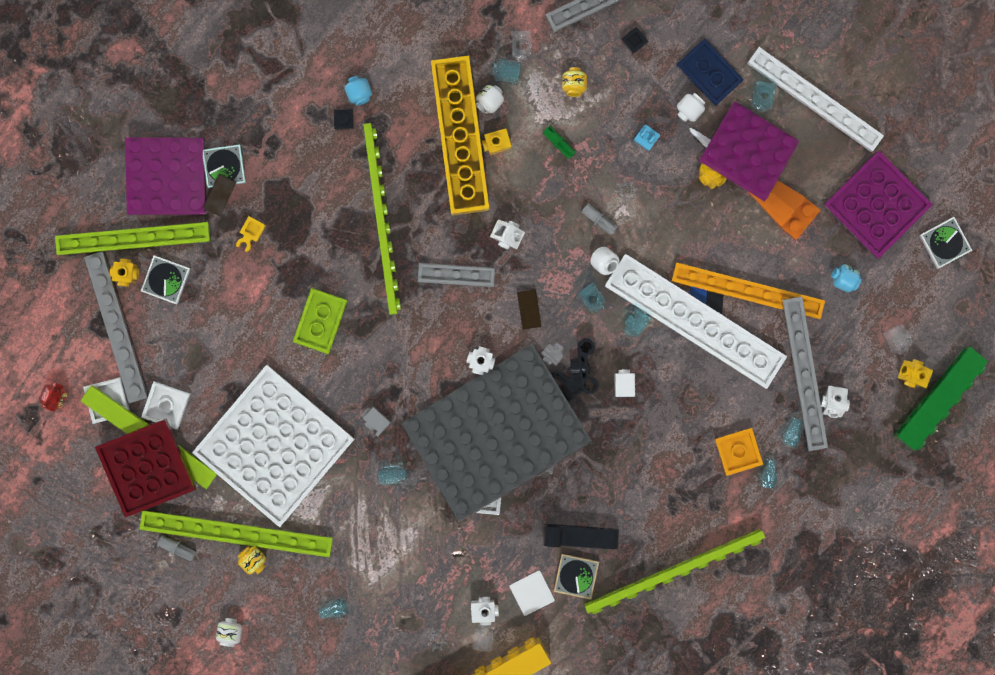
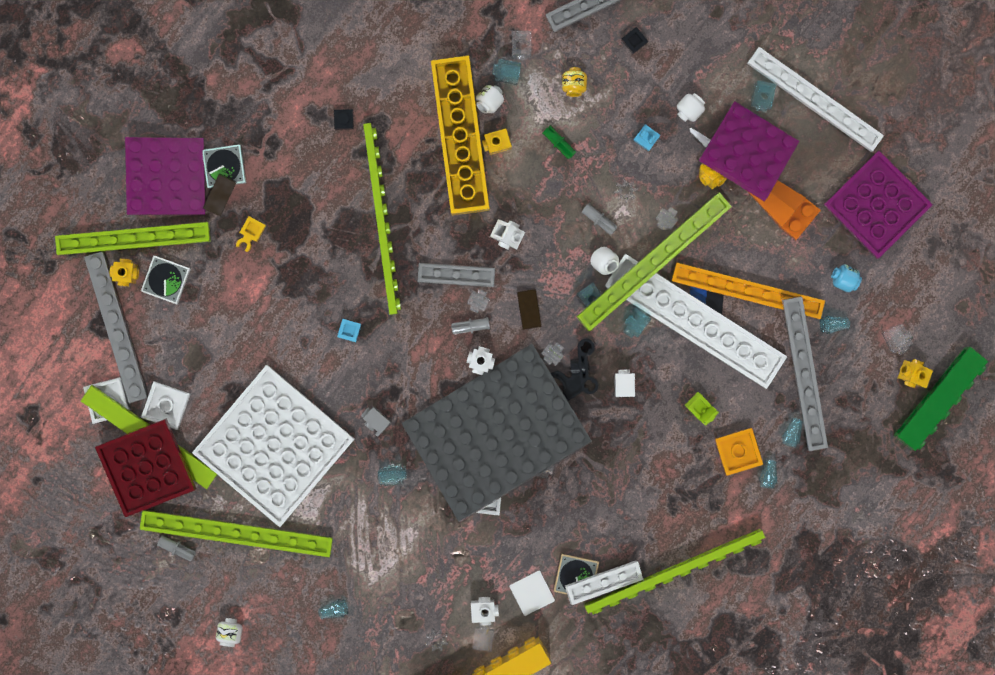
clear red head [39,382,68,412] -> none
yellow head [237,546,266,575] -> none
lime tile [293,288,348,354] -> none
medium azure head [344,76,372,106] -> none
black beam [543,524,619,549] -> none
dark blue tile [676,38,744,107] -> none
white brick [820,386,850,418] -> none
tile [919,217,972,269] -> none
none -> medium azure plate [337,319,361,342]
none -> light grey axle [451,317,490,334]
none -> clear gear [467,289,490,313]
none -> white plate [565,561,643,605]
none -> lime plate [576,192,732,331]
none -> clear gear [655,207,679,231]
none -> lime bracket [684,392,719,426]
none -> clear light blue cone [820,315,850,334]

